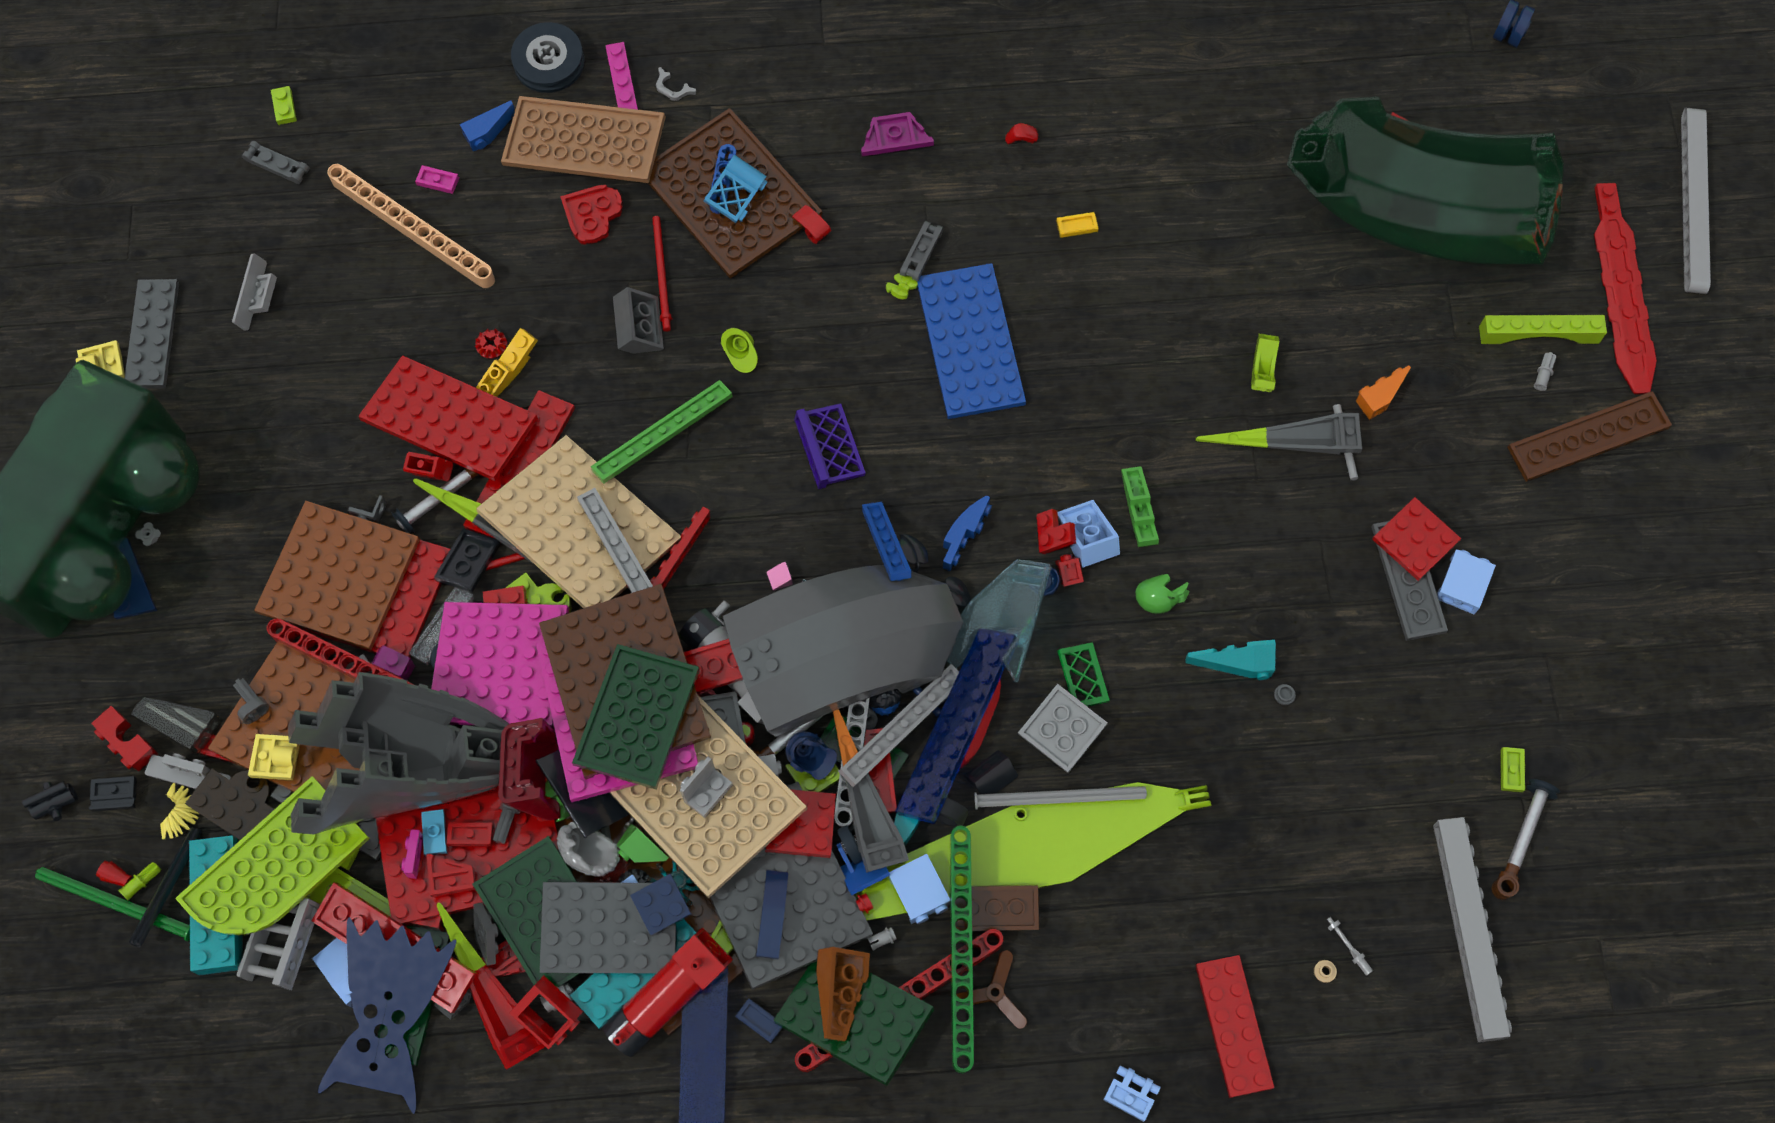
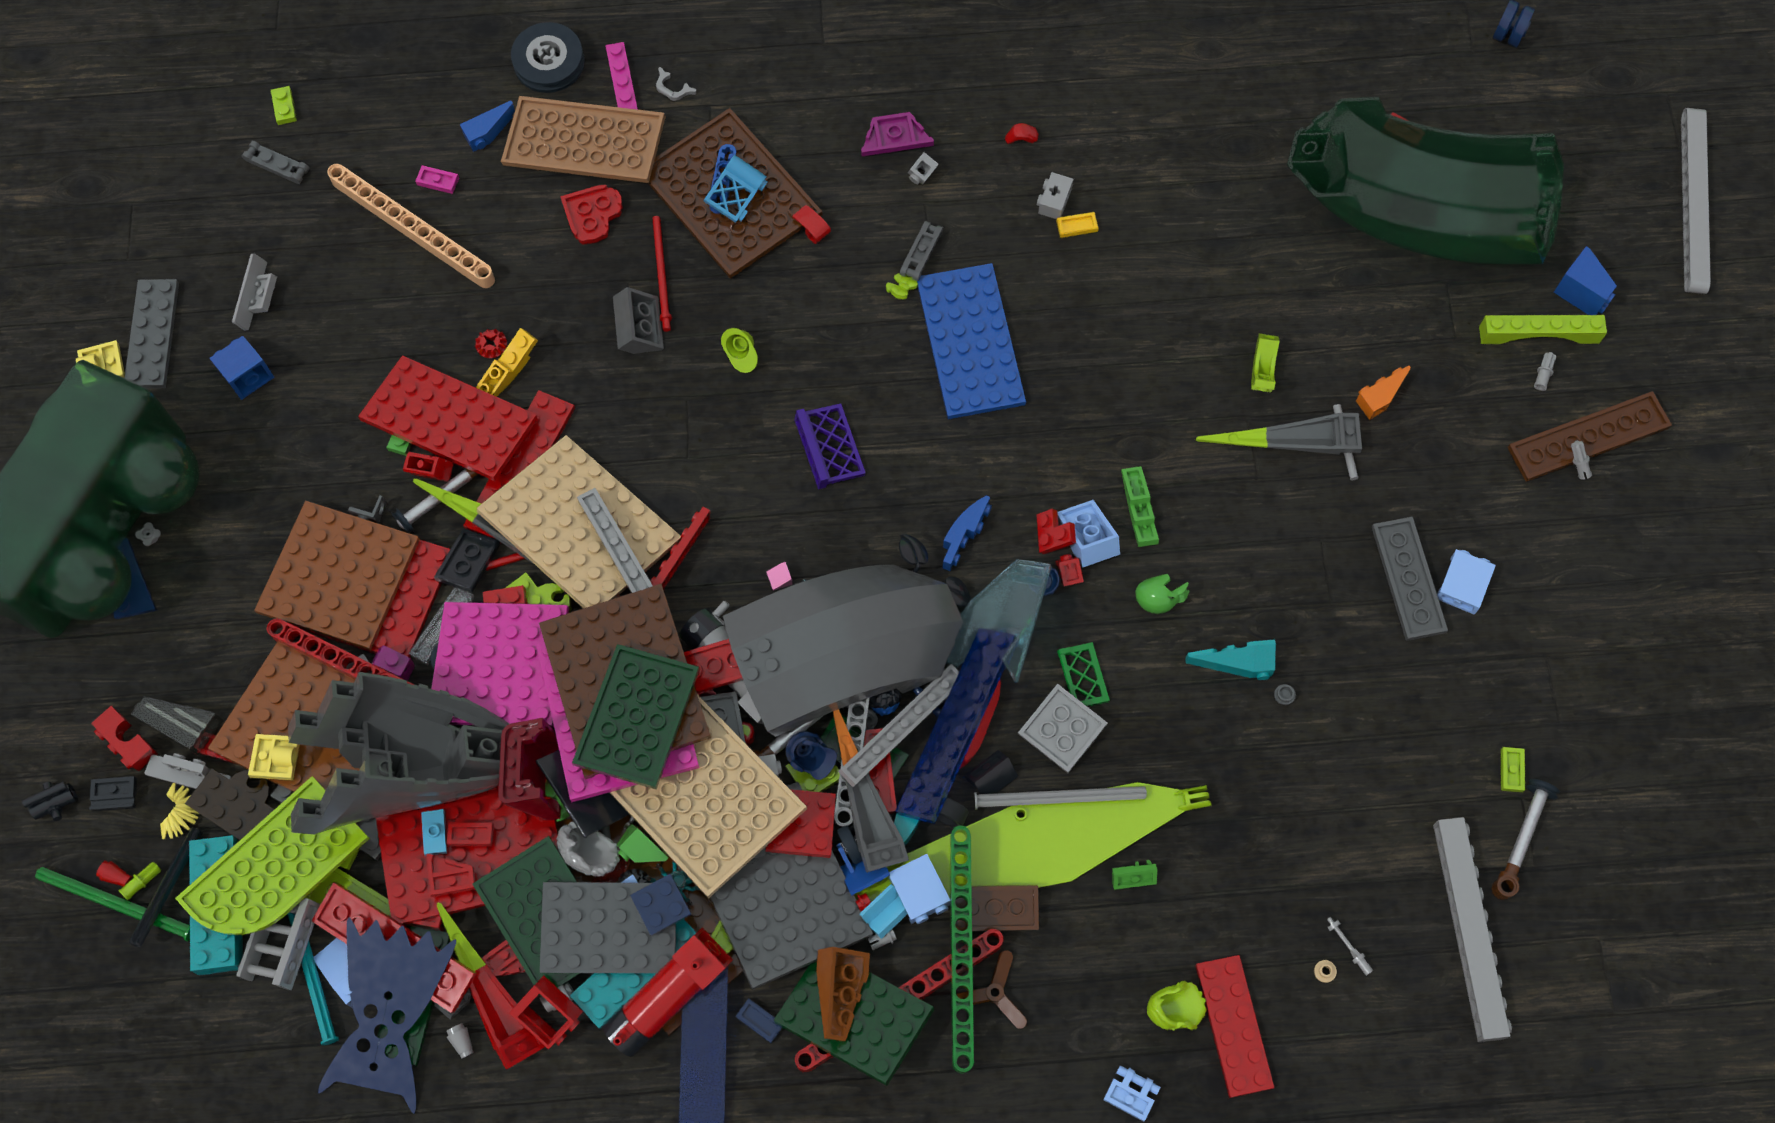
dark grey piece [233,678,269,724] -> none
dark pink plate [402,830,423,879] -> none
dark grey plate [473,902,499,966] -> none
dark grey piece [492,802,521,844] -> none
bright green plate [591,380,732,484] -> none
light grey bracket [680,756,733,818] -> none
dark blue slope [756,870,788,959] -> none
blue plate [862,502,911,581] -> none
red plate [1372,497,1461,581] -> none
red plate [1594,183,1657,394] -> none
none -> blue slope [210,336,274,400]
none -> teal axle [288,904,339,1046]
none -> bright green plate [387,435,412,456]
none -> light grey cone [446,1023,474,1059]
none -> medium azure panel [860,884,908,939]
none -> light grey brick [908,152,938,185]
none -> light grey brick [1037,172,1073,219]
none -> bright green plate [1112,860,1157,890]
none -> lime piece [1147,981,1207,1031]
none -> blue slope [1554,246,1617,315]
none -> light grey axle [1571,440,1592,479]

